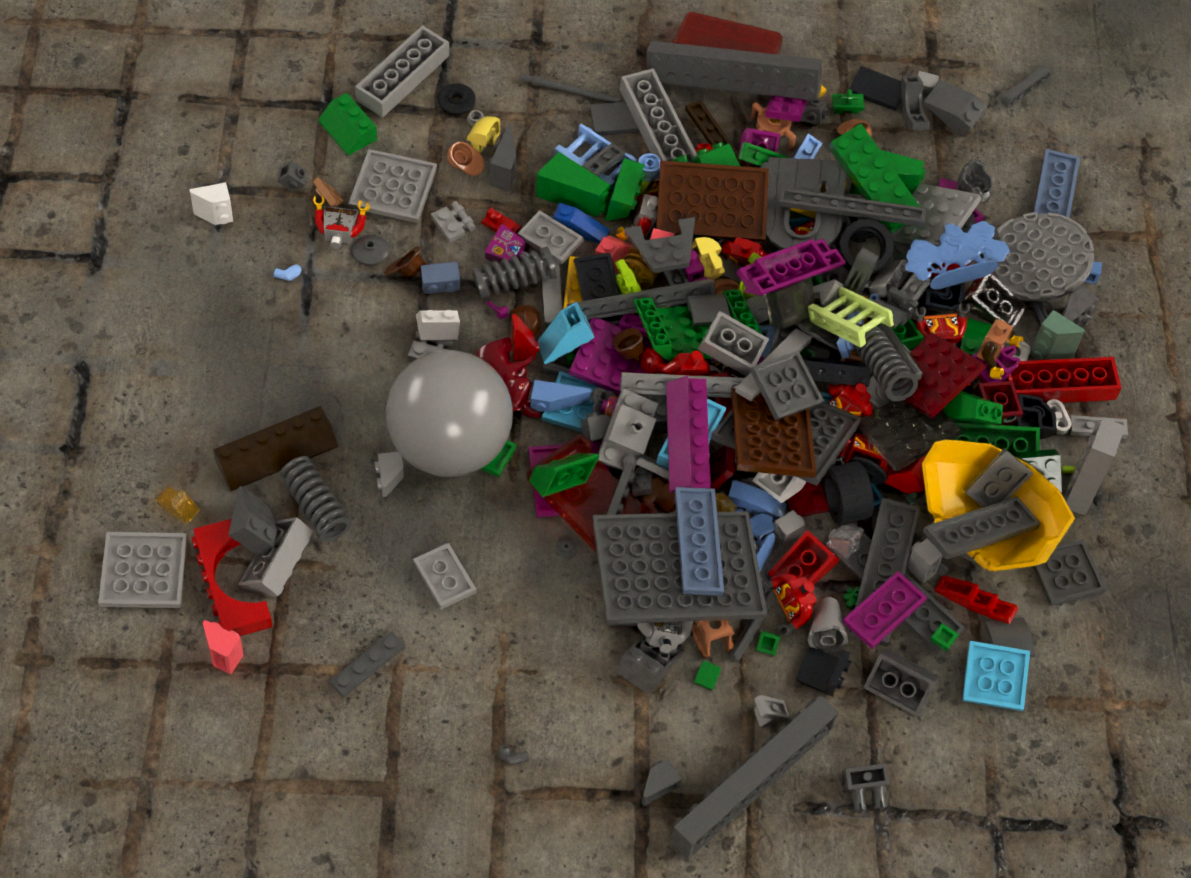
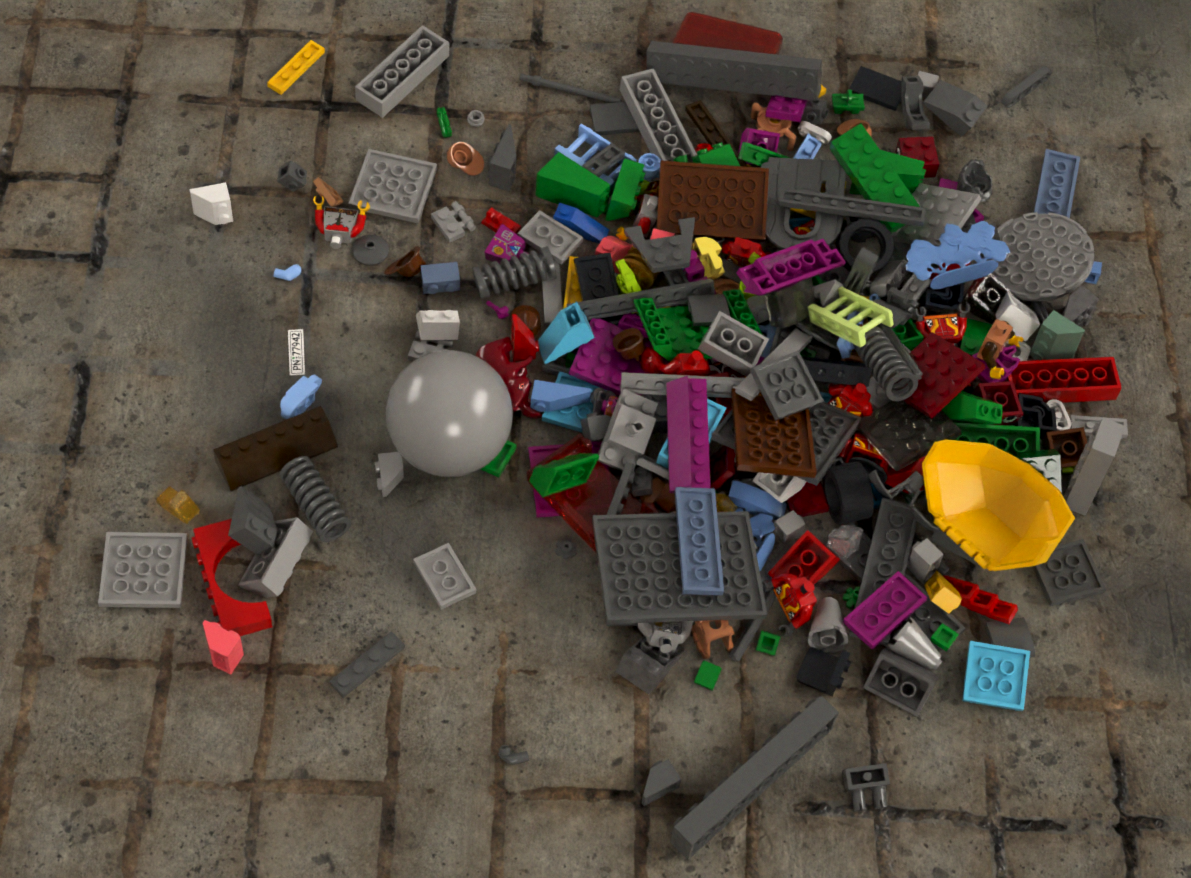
green slope [318,93,377,156] -> none
black wheel [438,83,476,114] -> none
light yellow brick [466,116,500,154] -> none
light grey slope [754,695,790,727] -> none
dark grey plate [923,496,1041,560] -> none
dark grey plate [964,448,1033,507] -> none
none -> yellow plate [267,40,325,95]
none -> light blue piece [280,374,322,420]
none -> white sticker [288,329,305,376]
none -> green axle [436,107,452,138]
none -> white plate [798,121,832,145]
none -> dark grey plant [868,469,940,531]
none -> light grey cone [885,617,942,671]
none -> dark red brick [895,137,939,178]
none -> yellow slope [924,571,962,614]
none -> white slope [995,292,1040,342]
none -> reddish brown slope [1042,427,1087,469]

